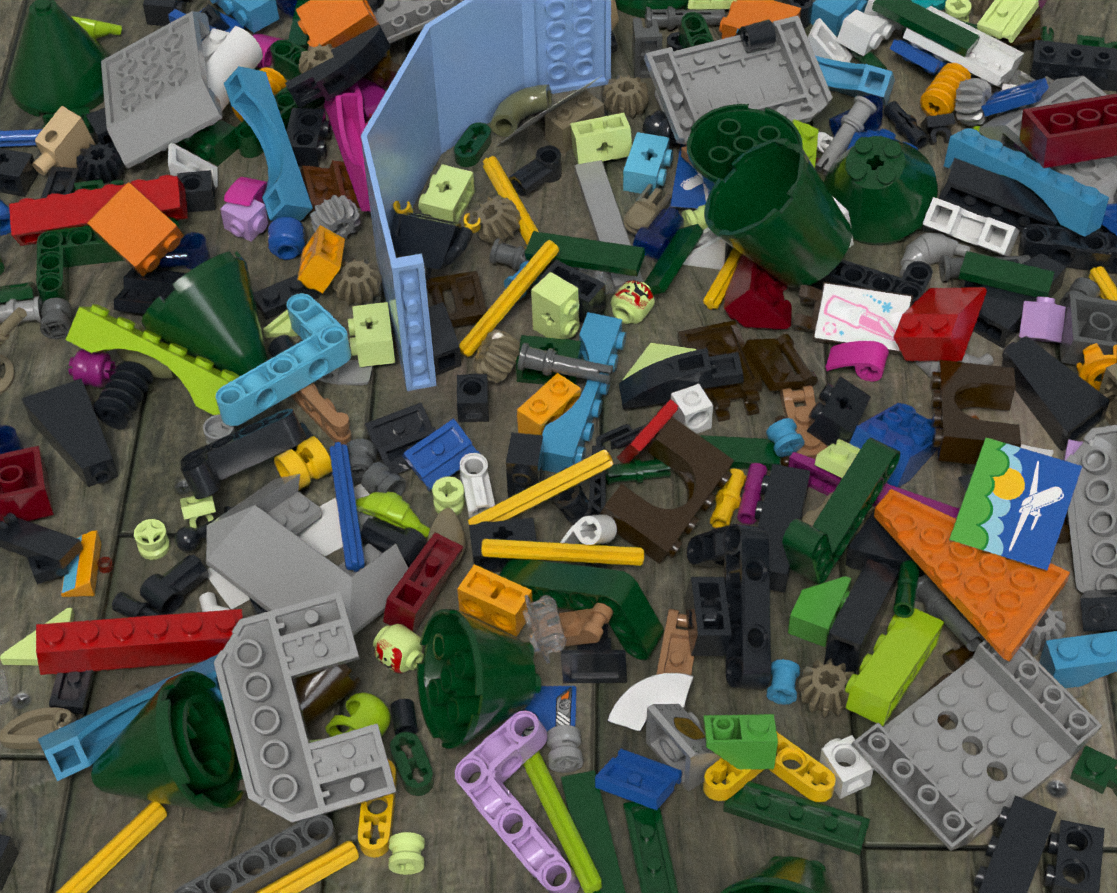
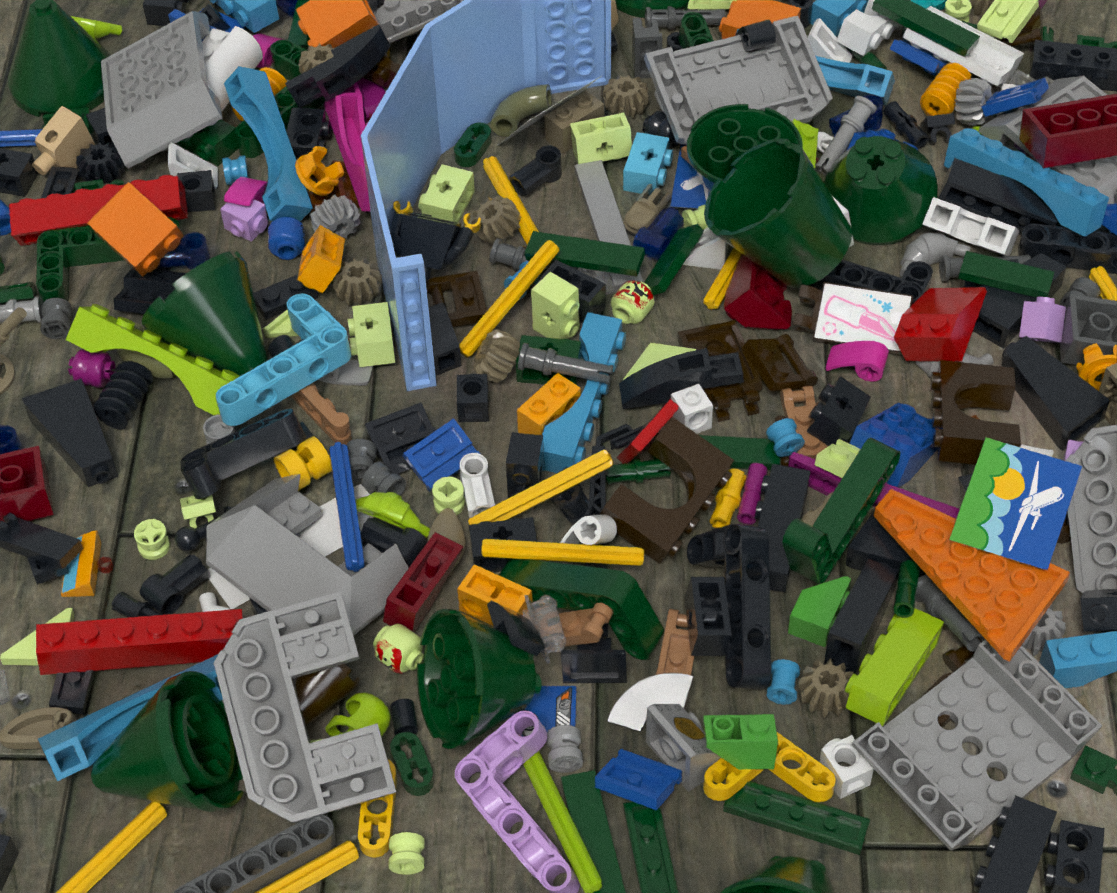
none -> dark azure wheel [222,155,249,186]
none -> light orange piece [295,146,344,196]
none -> black slope [487,600,546,656]

